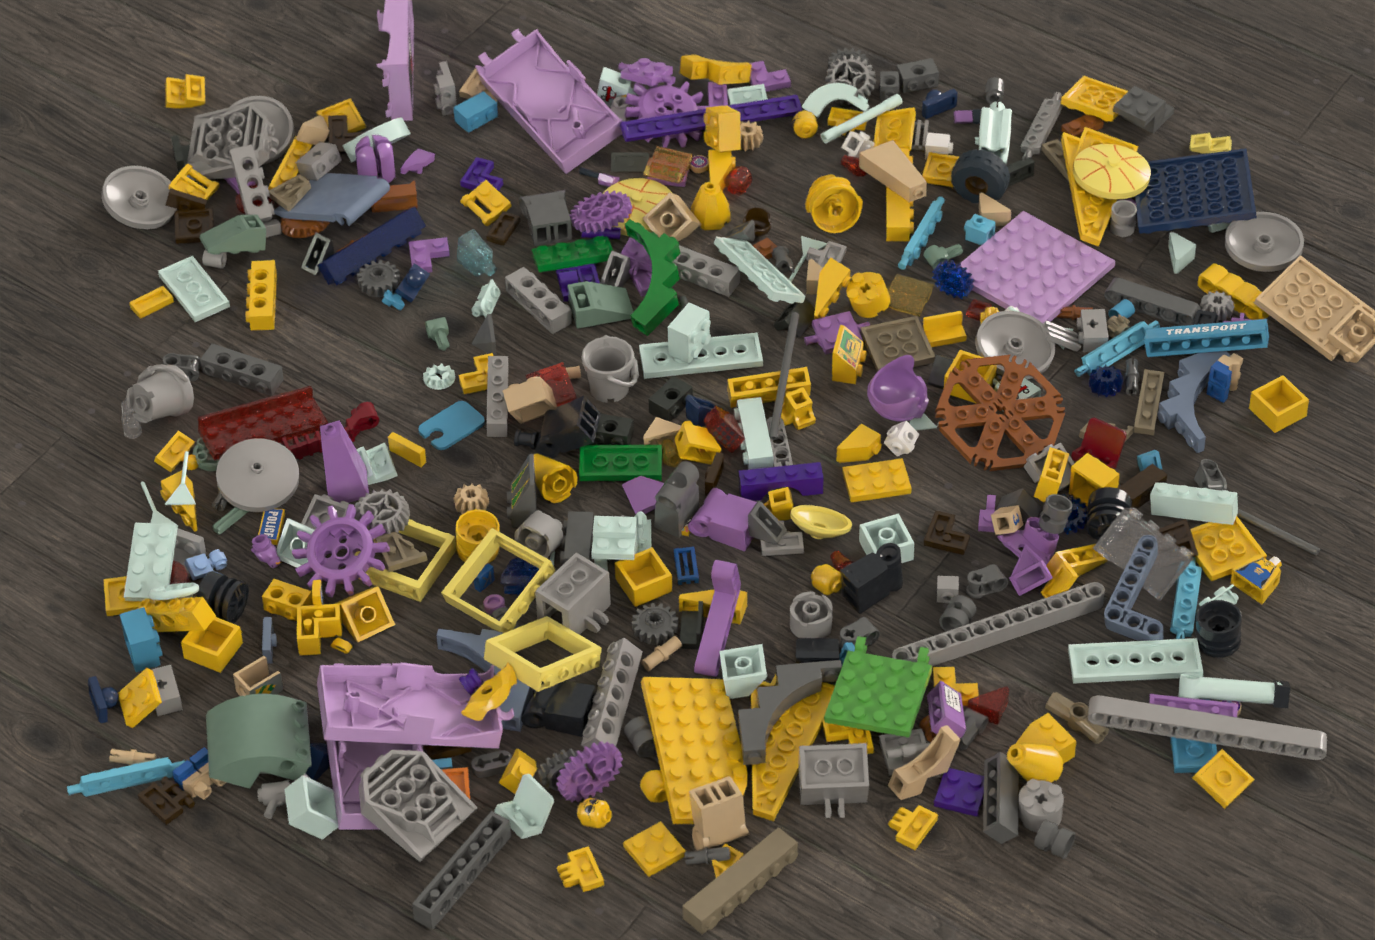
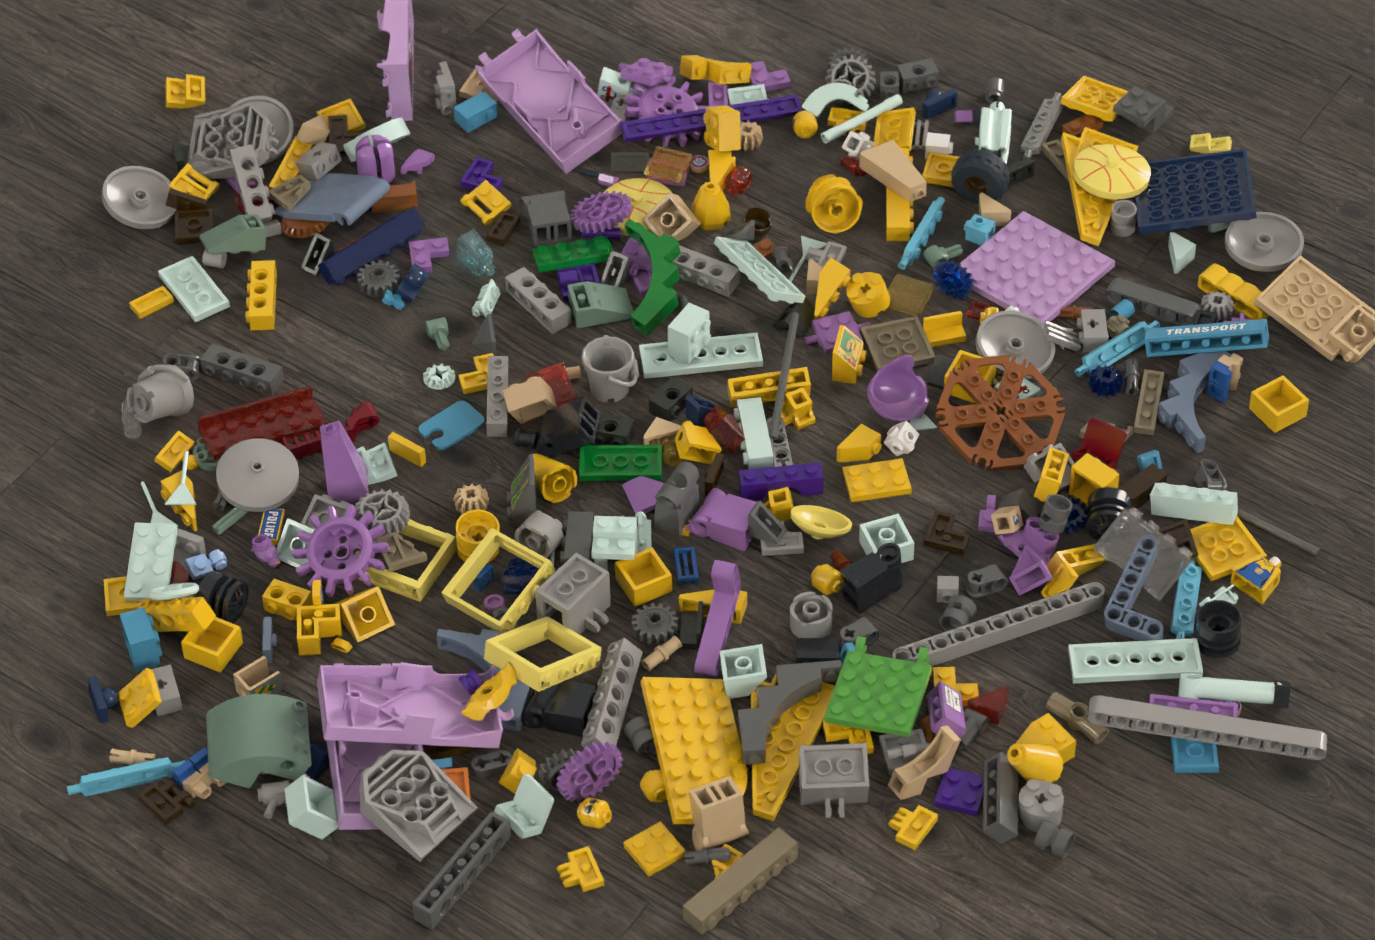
yellow plate [1193,749,1255,809] -> none

